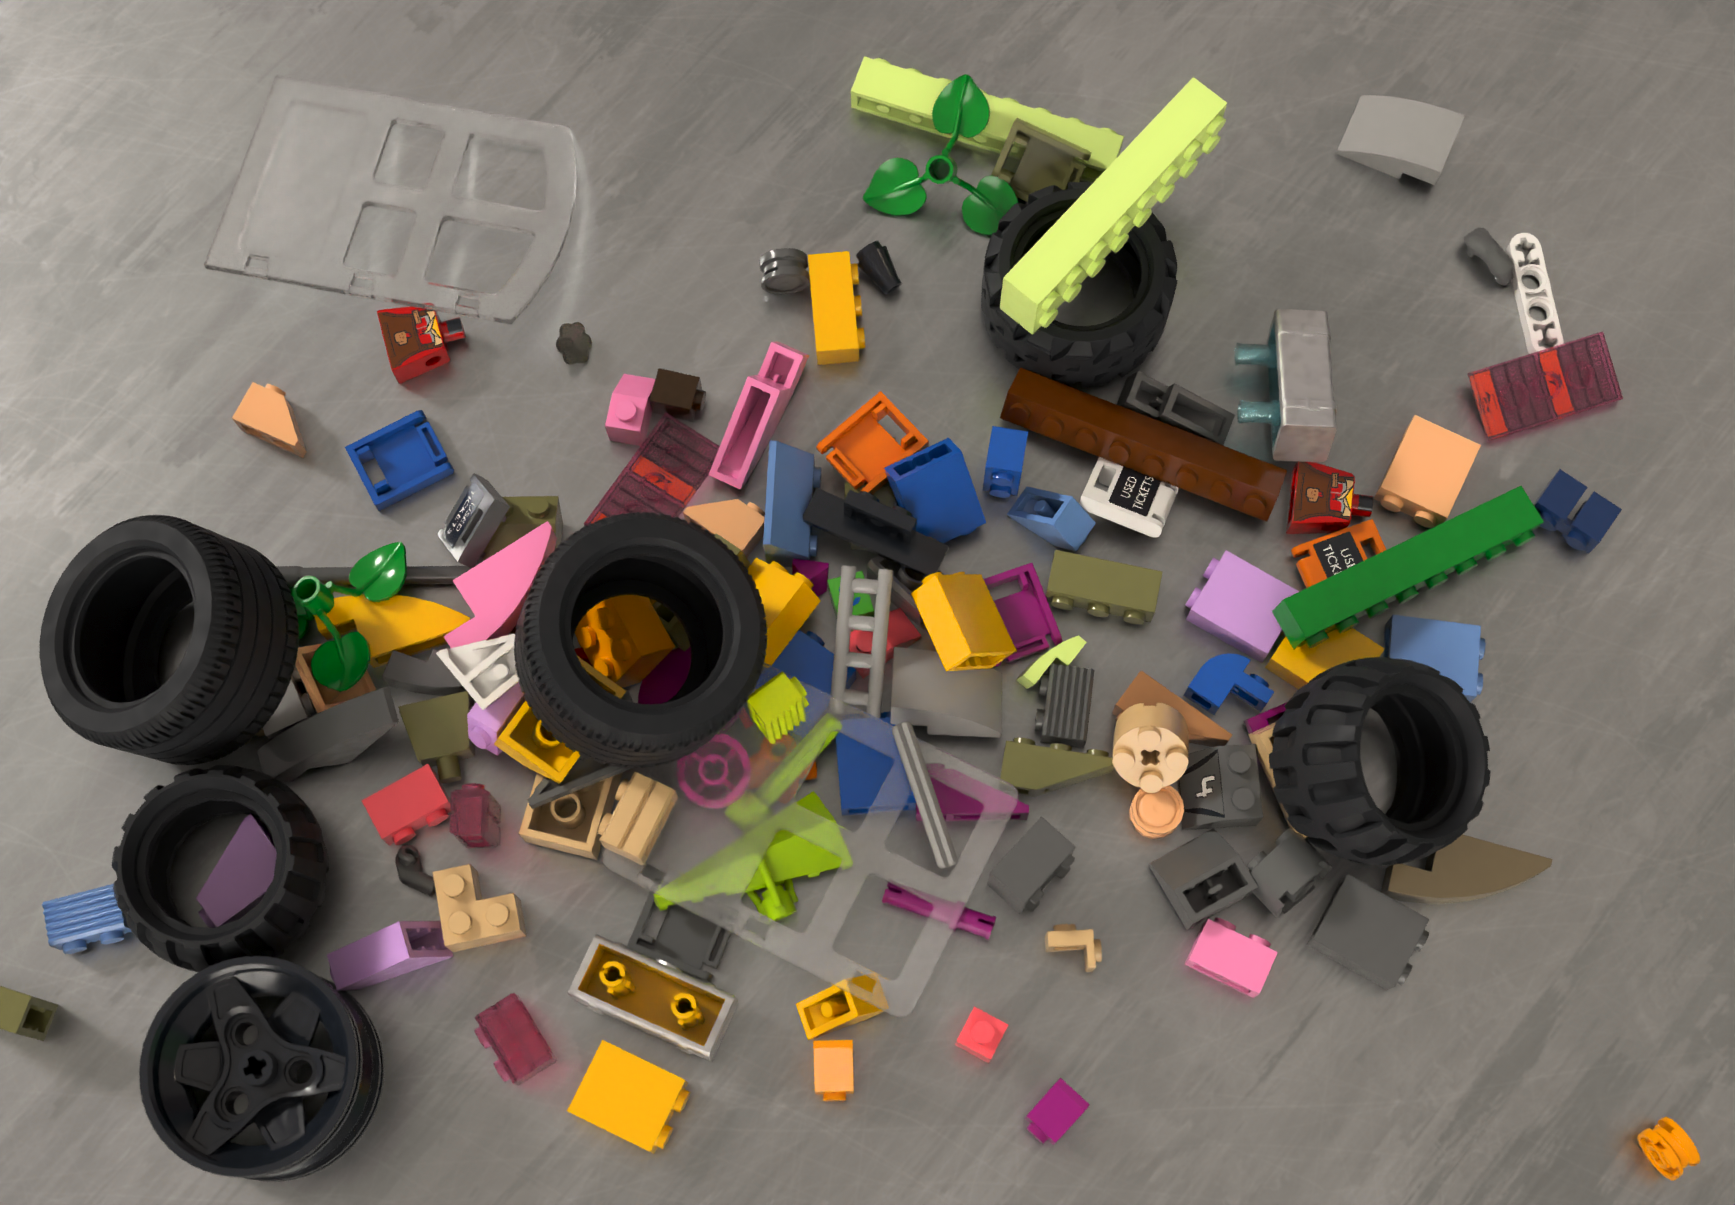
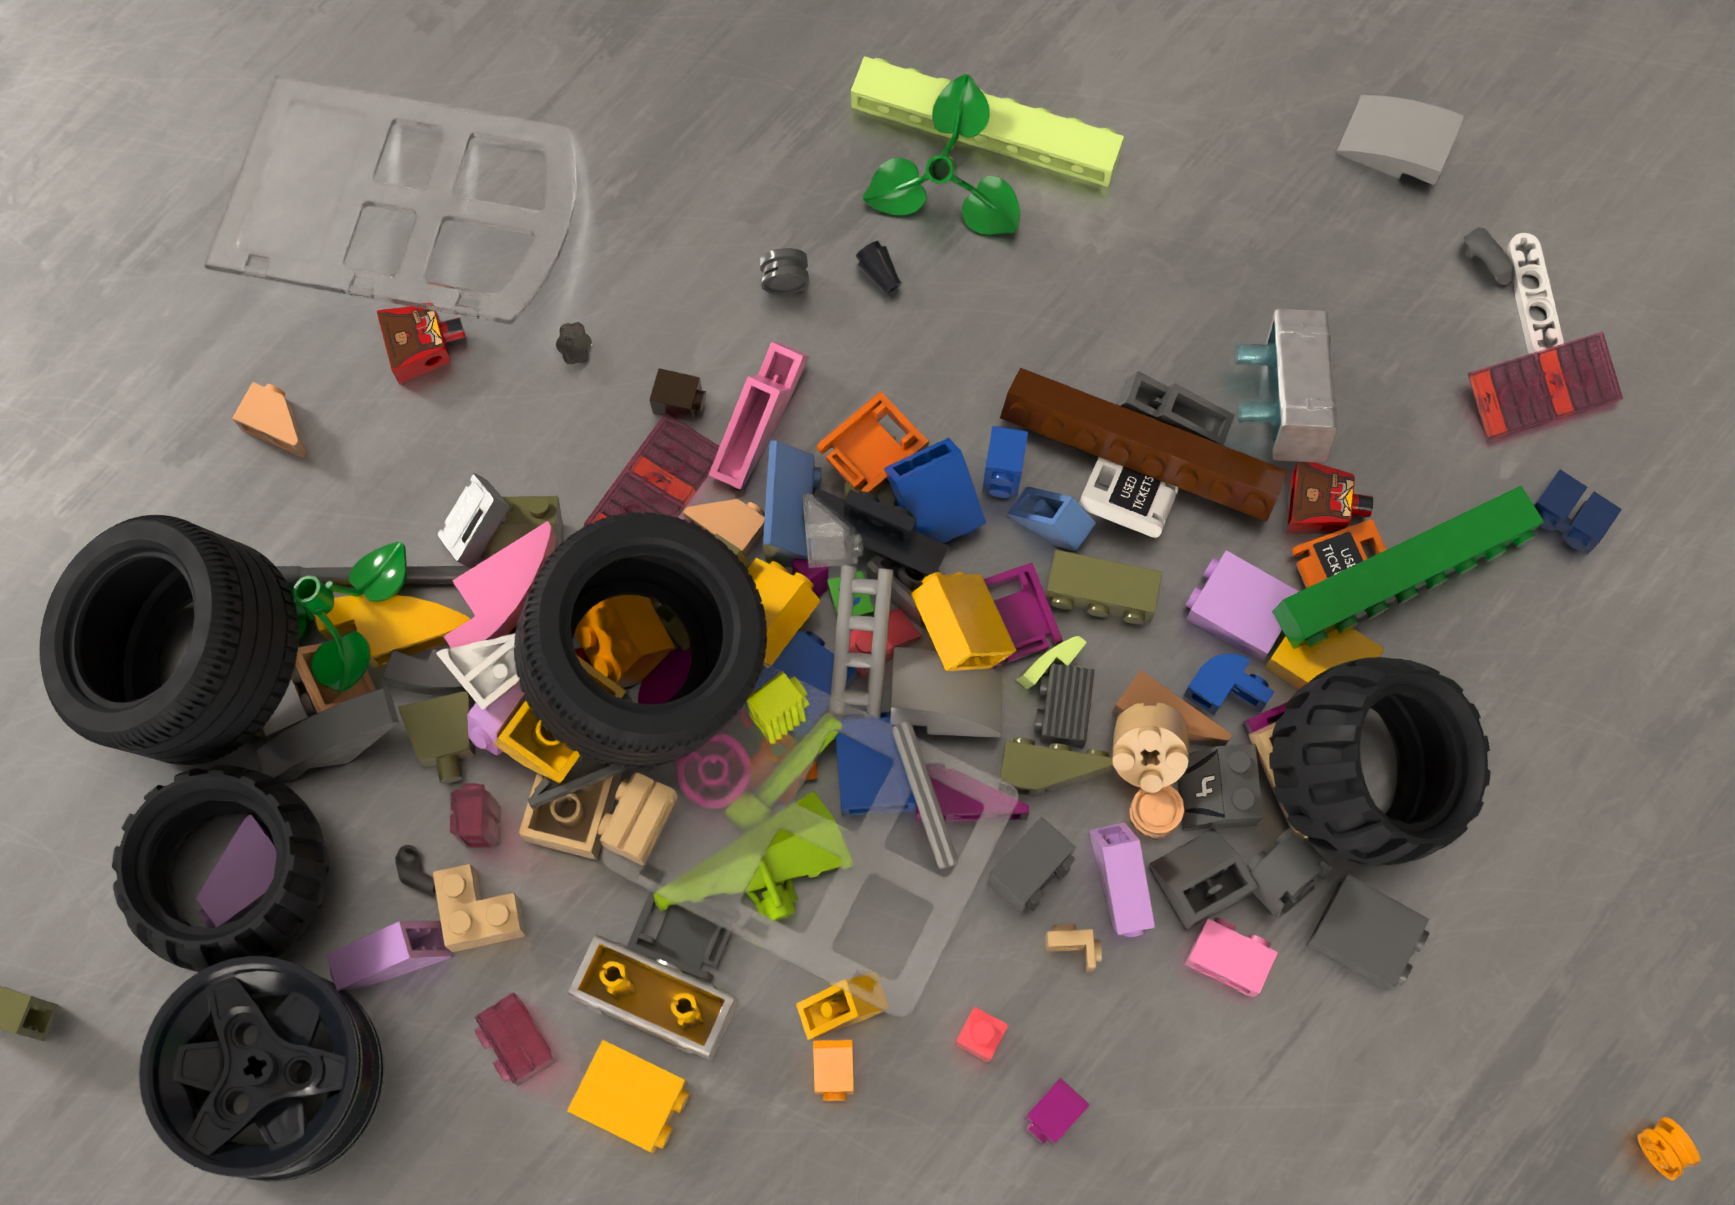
medium blue brick [42,884,132,954] -> none
blue container [345,410,454,511] -> none
coral brick [362,764,455,846] -> none
bright pink slope [605,374,655,447] -> none
yellow brick [808,251,865,365] -> none
magenta pin [882,880,997,940] -> none
black tyre [981,182,1177,388] -> none
olive container [991,118,1092,202] -> none
yellowish green brick [1000,77,1227,335] -> none
light nougat brick [1373,415,1481,528] -> none
dark tan slope [1381,834,1552,904] -> none
medium blue brick [1383,615,1486,702] -> none
none -> clear slope [802,494,863,568]
none -> lavender slope [1089,822,1155,937]

